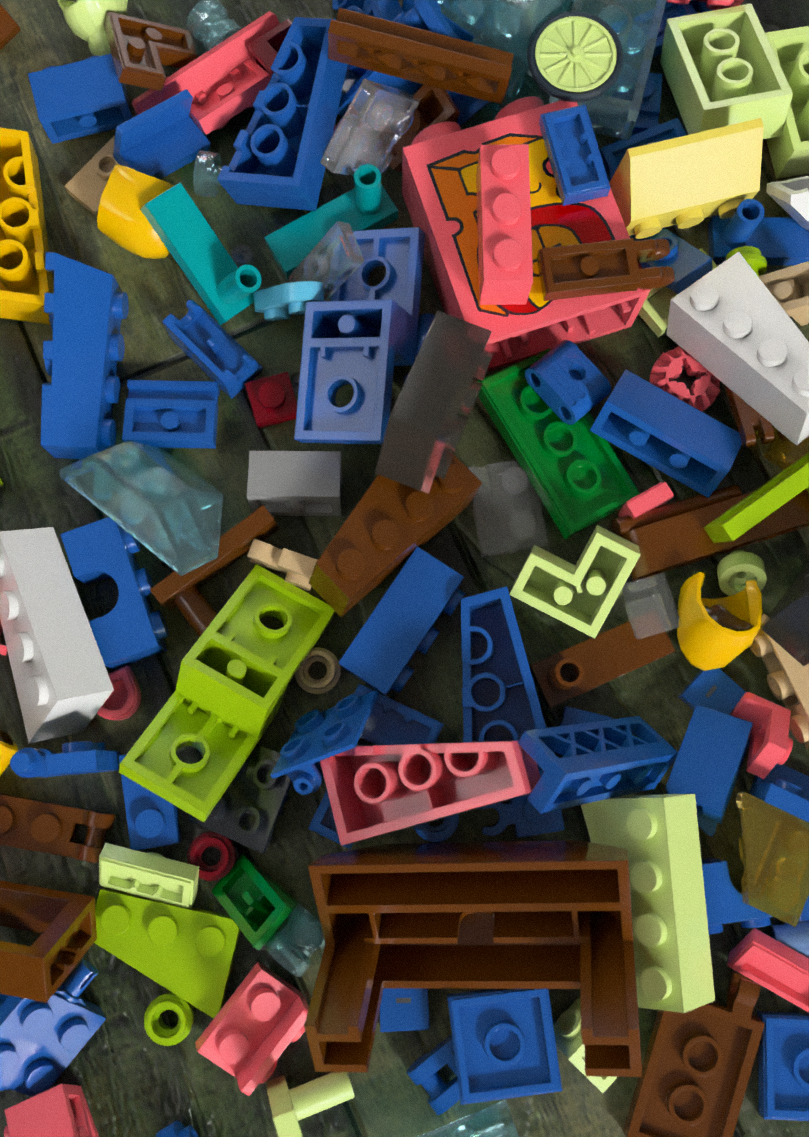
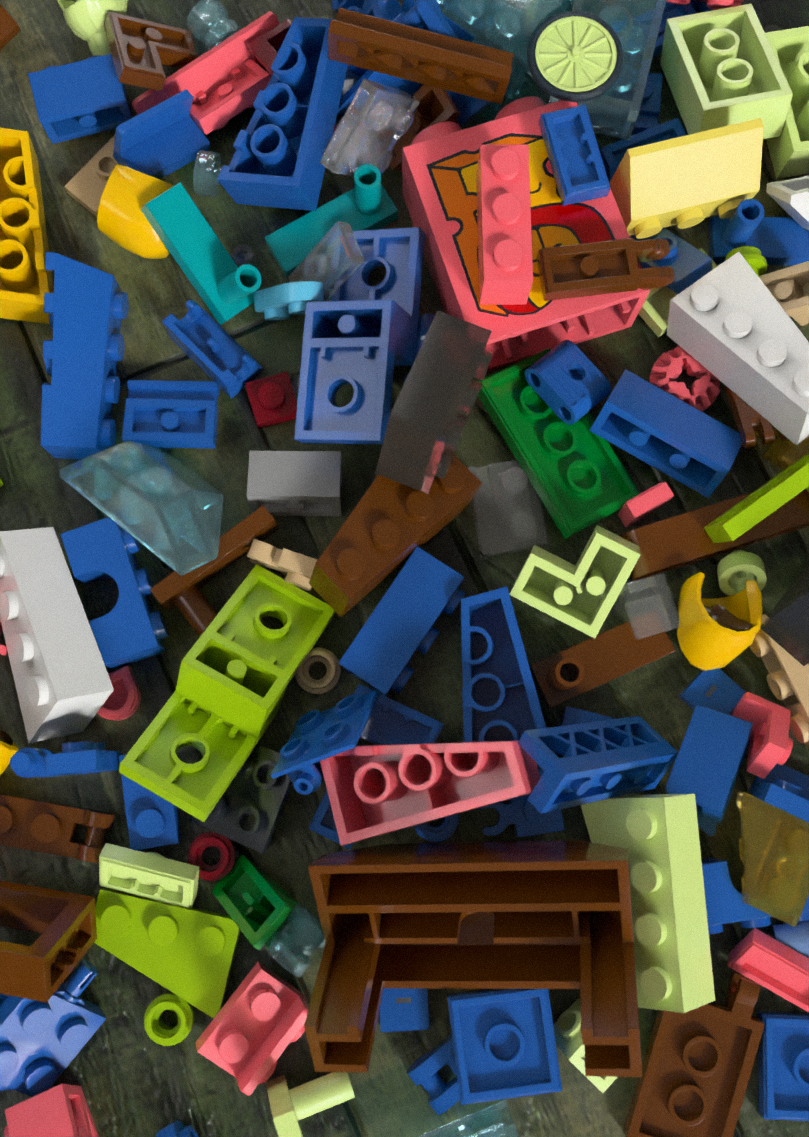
reddish brown bar [612,485,742,536] -> none

